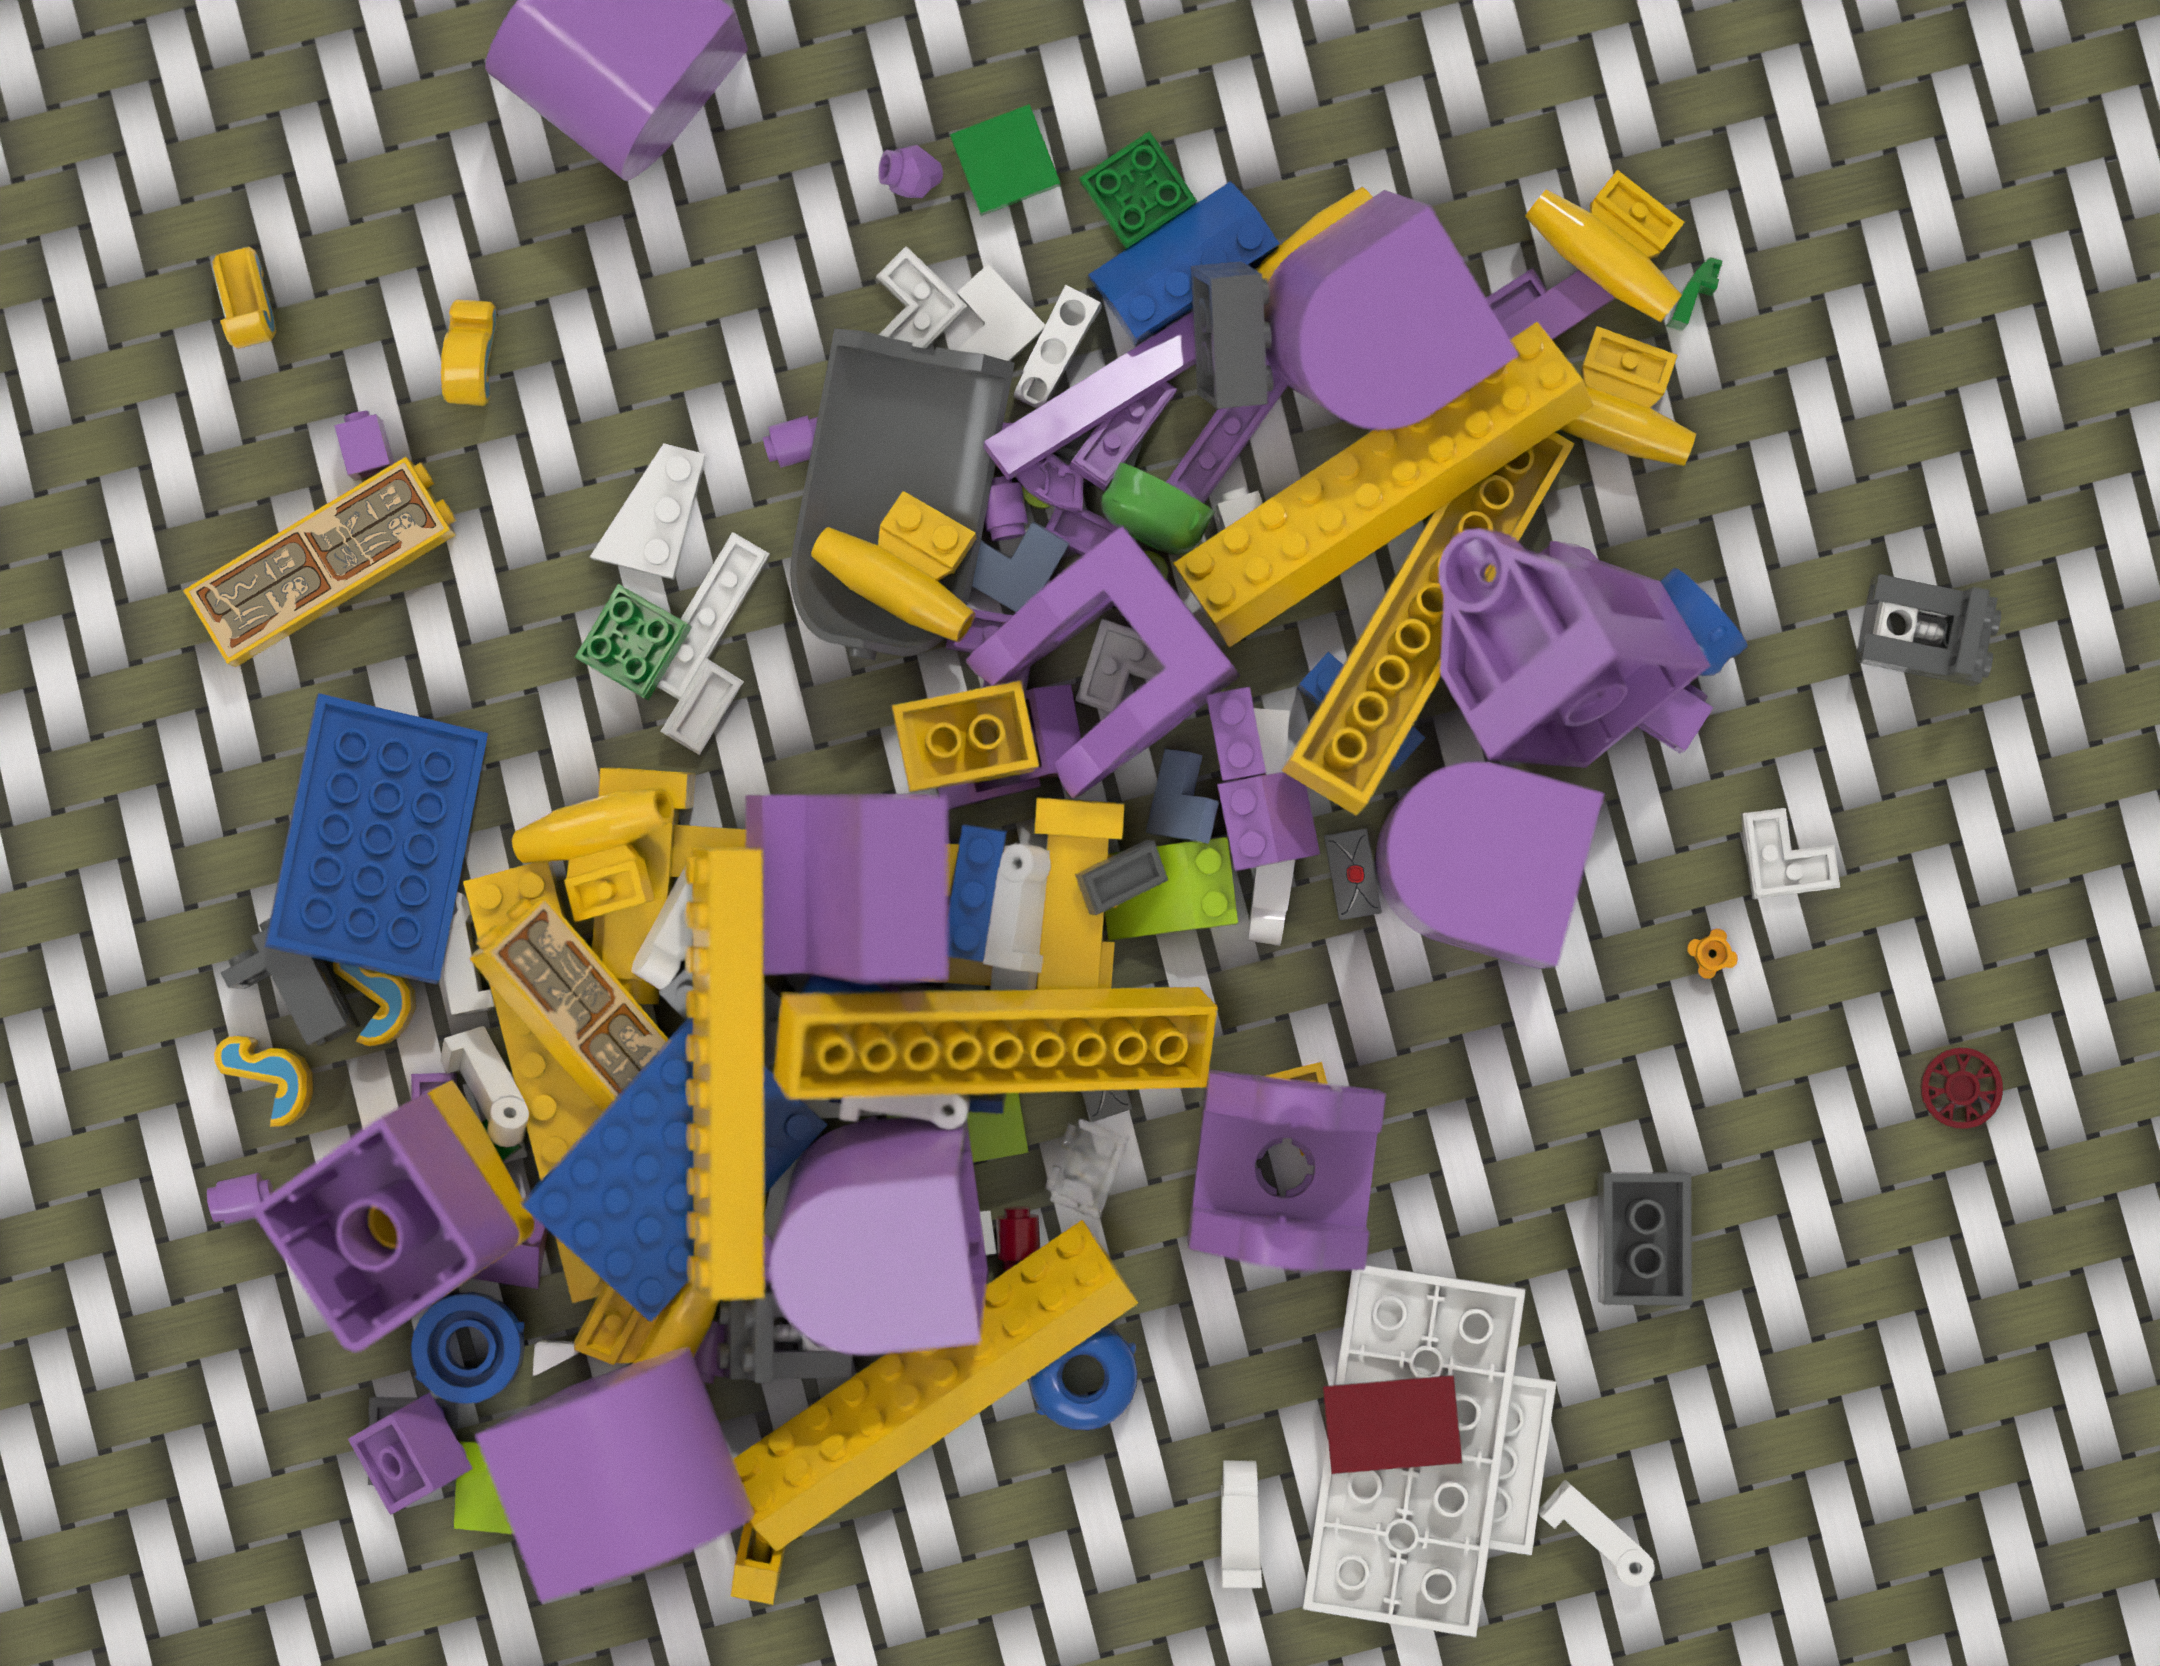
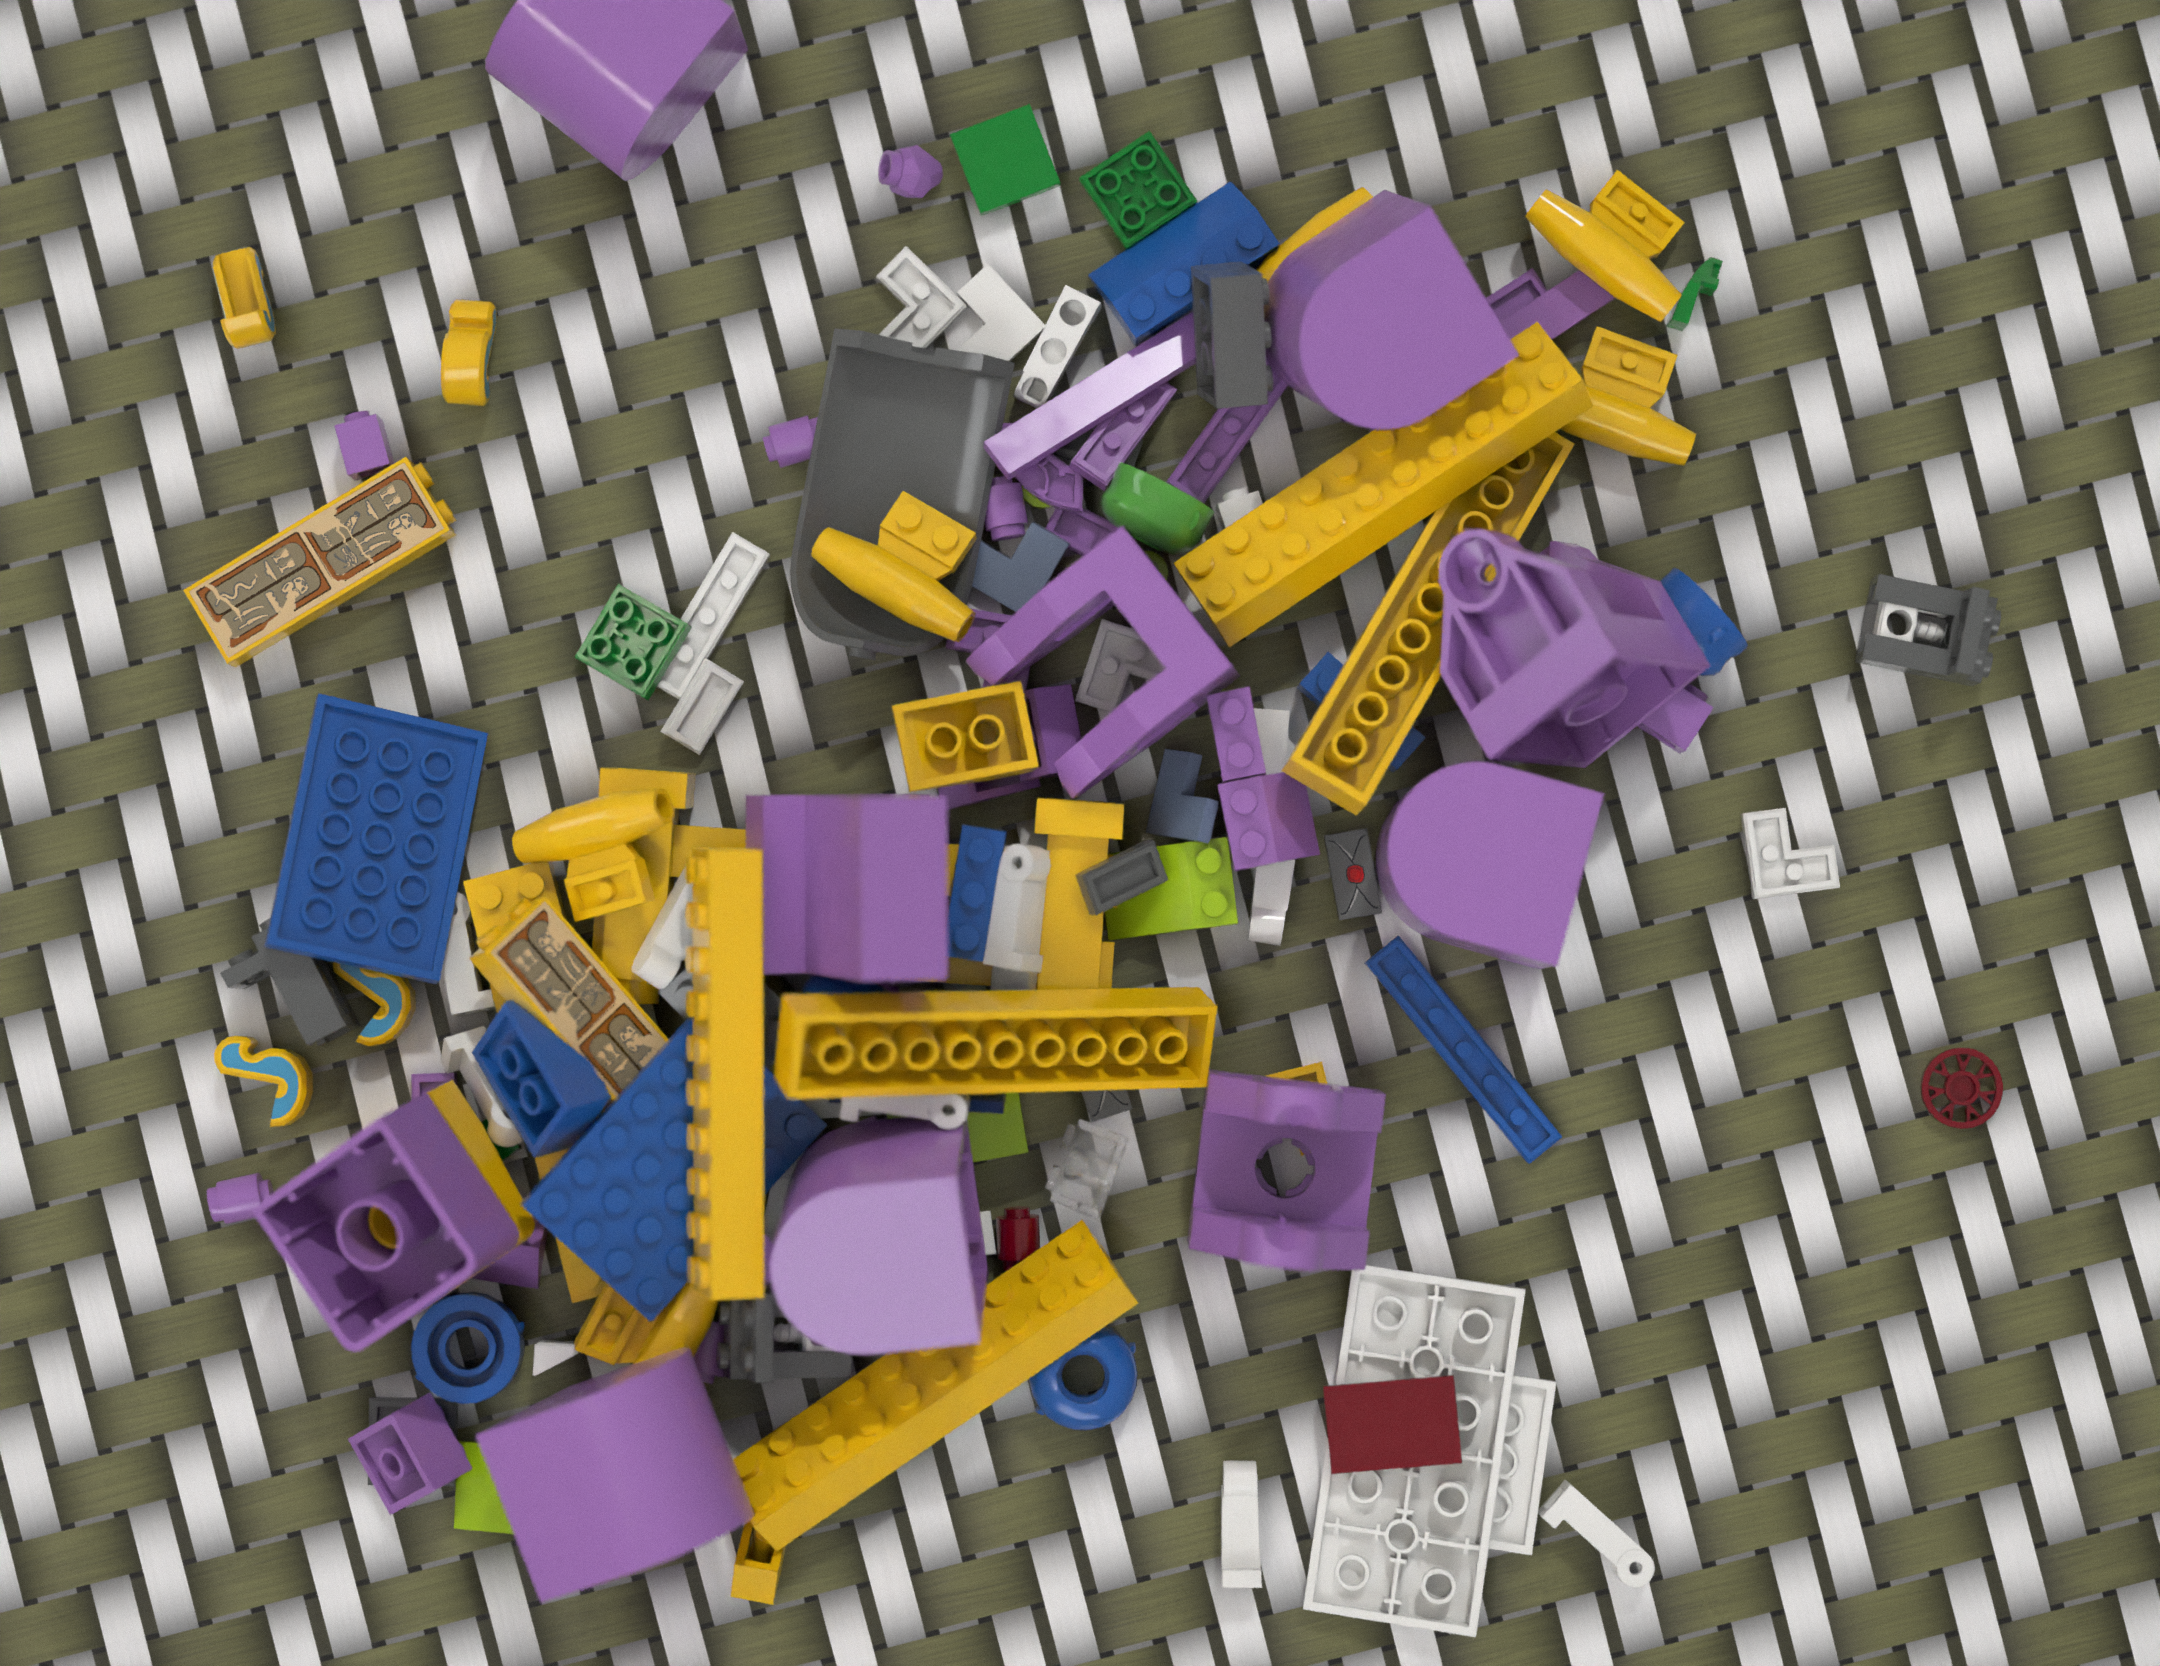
white wing [590,443,706,580] -> none
dark grey brick [1598,1172,1692,1305] -> none
light orange plate [1687,928,1738,979] -> none
none -> blue slope [472,1000,611,1158]
none -> blue tile [1364,935,1562,1164]

